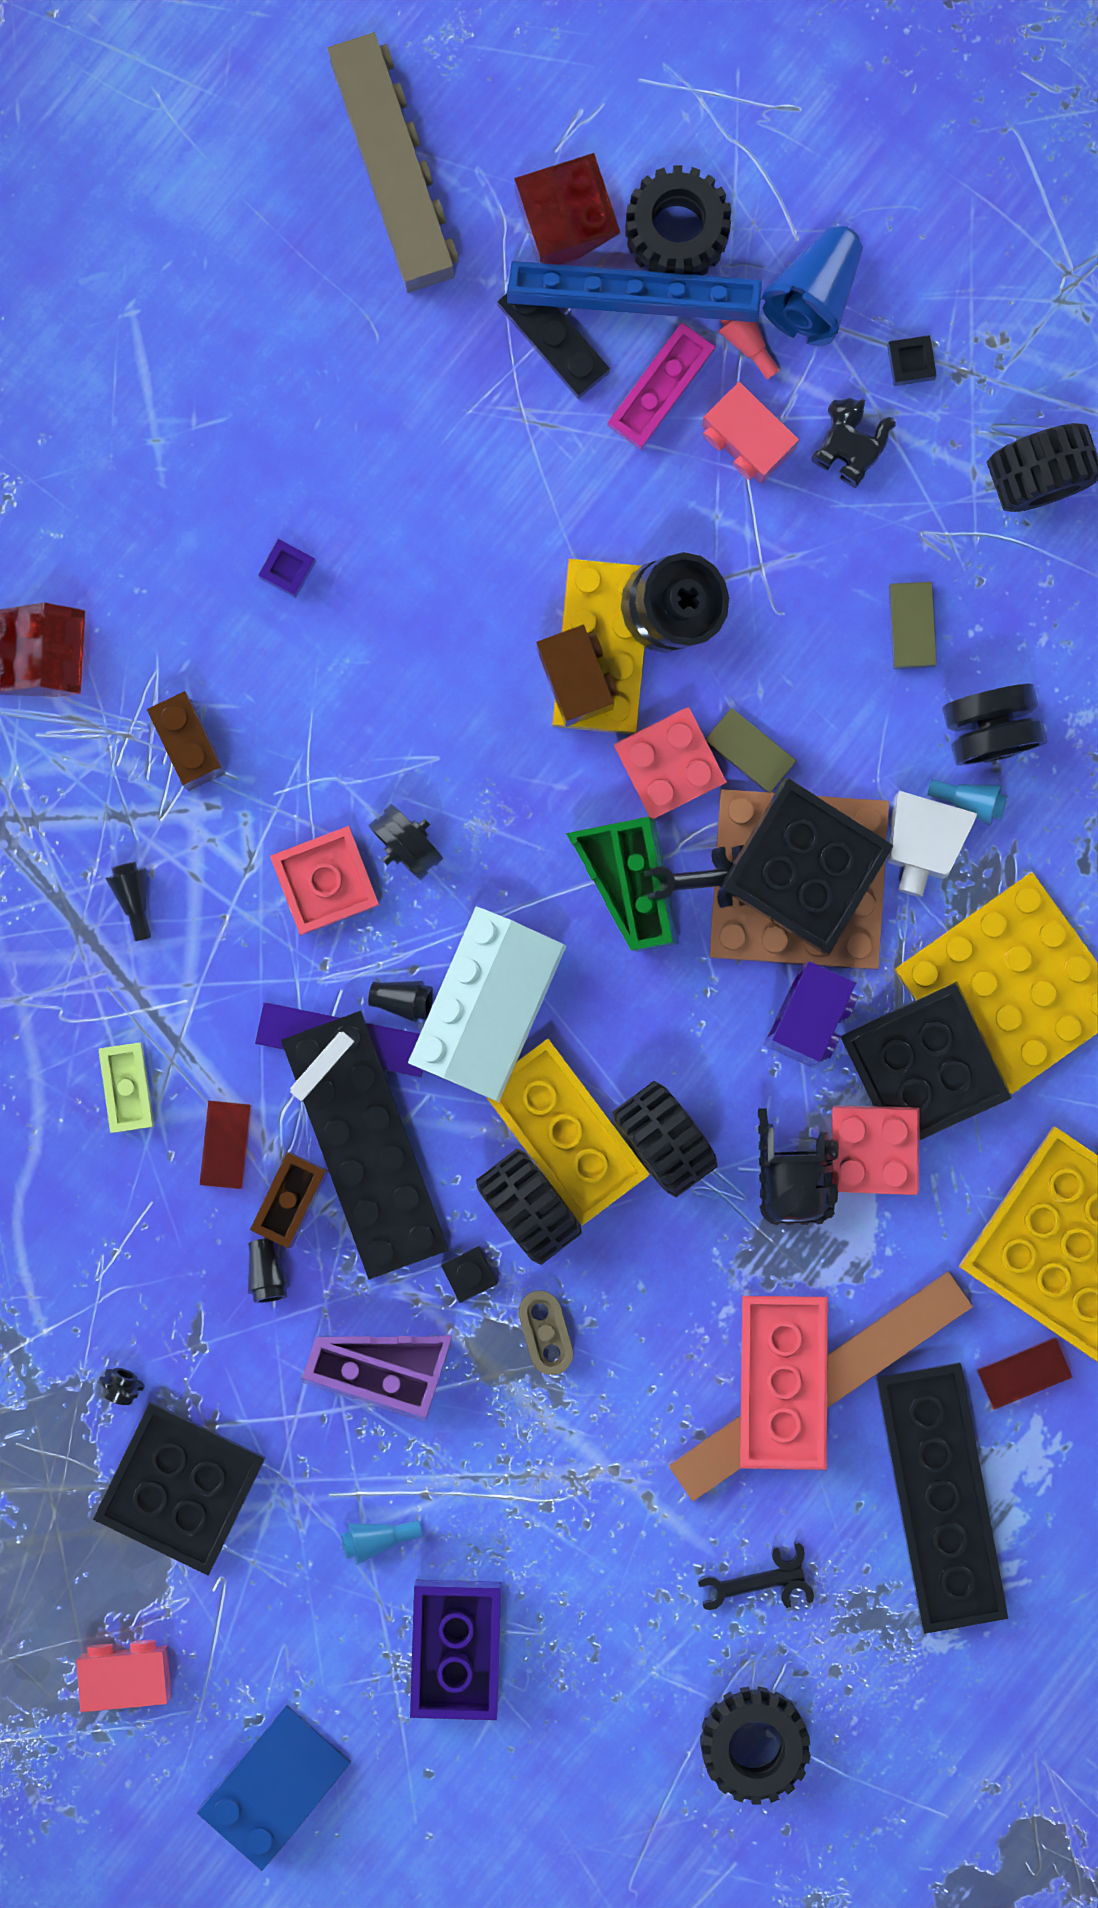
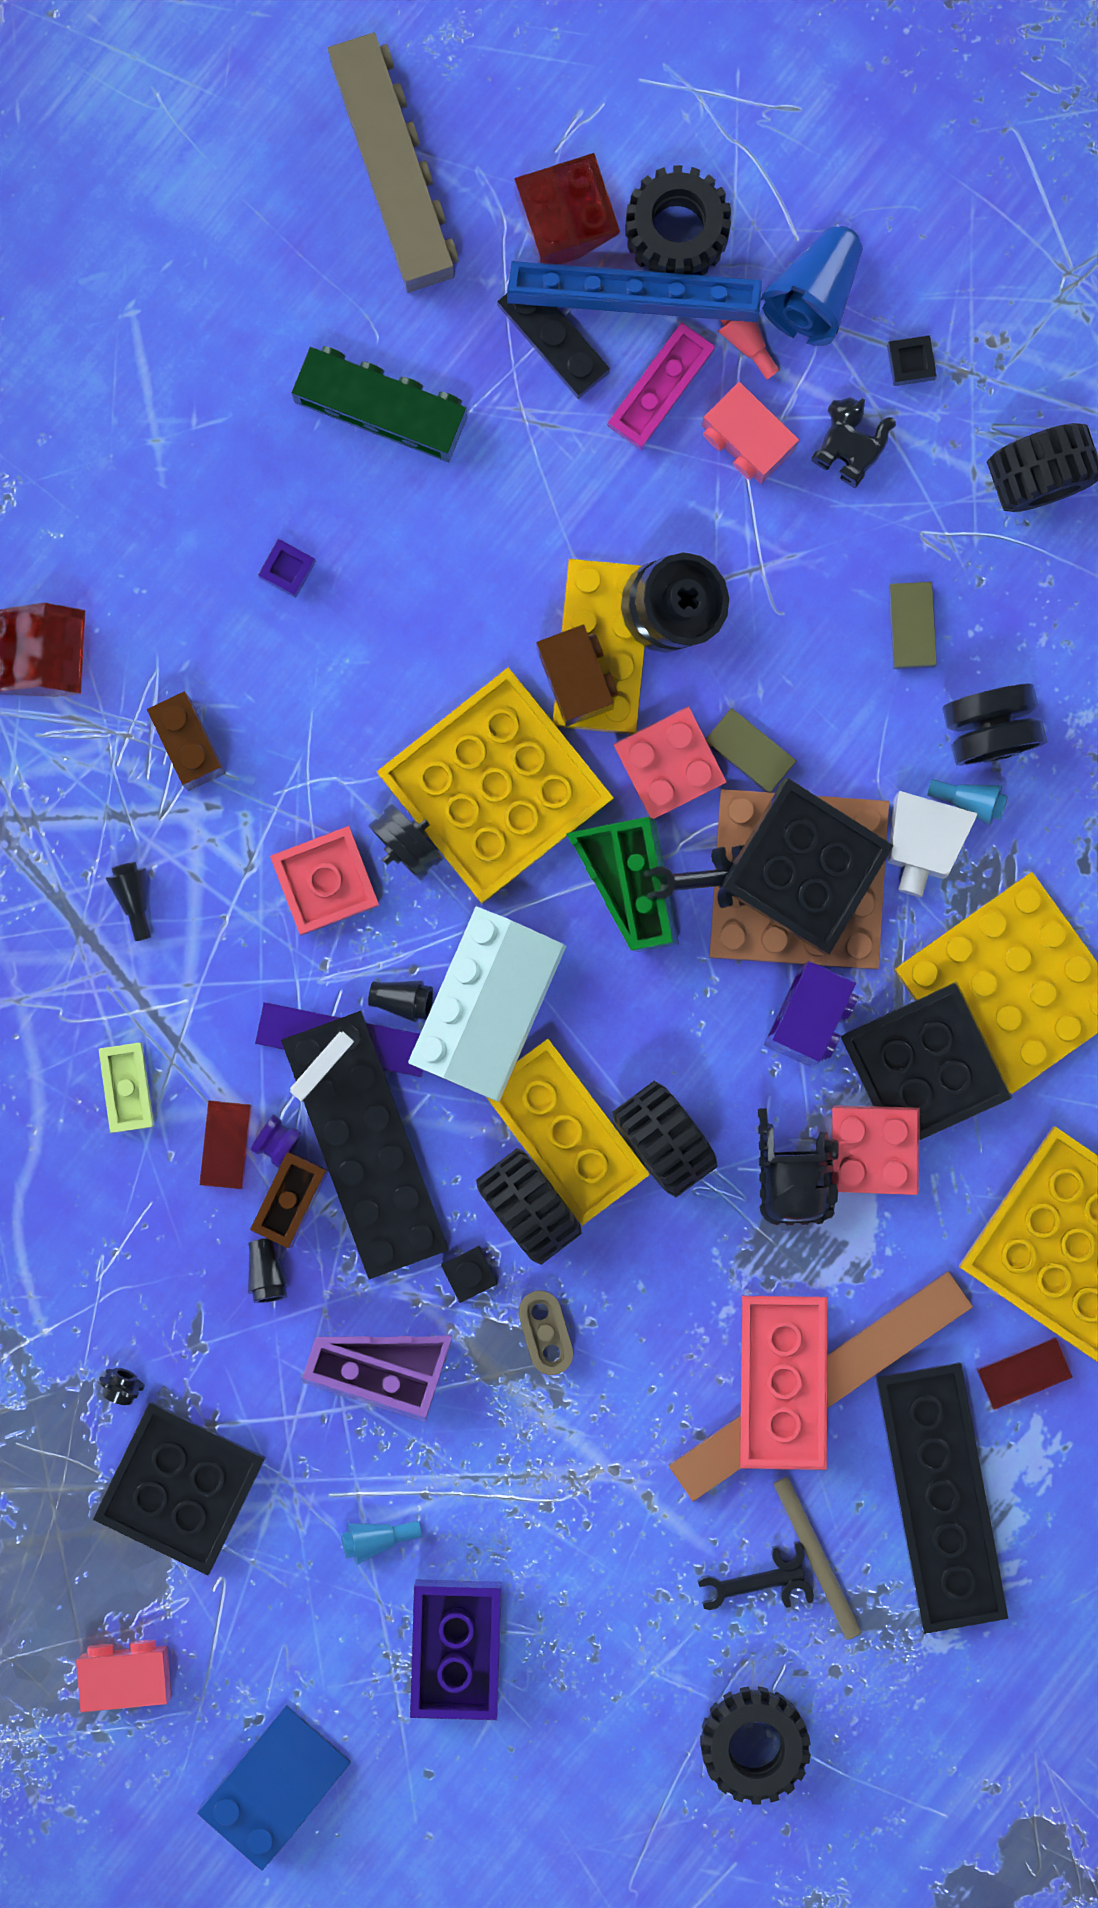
none -> dark purple wheel [250,1115,302,1168]
none -> dark green brick [291,346,468,463]
none -> yellow plate [376,667,614,904]
none -> dark tan bar [773,1476,862,1640]

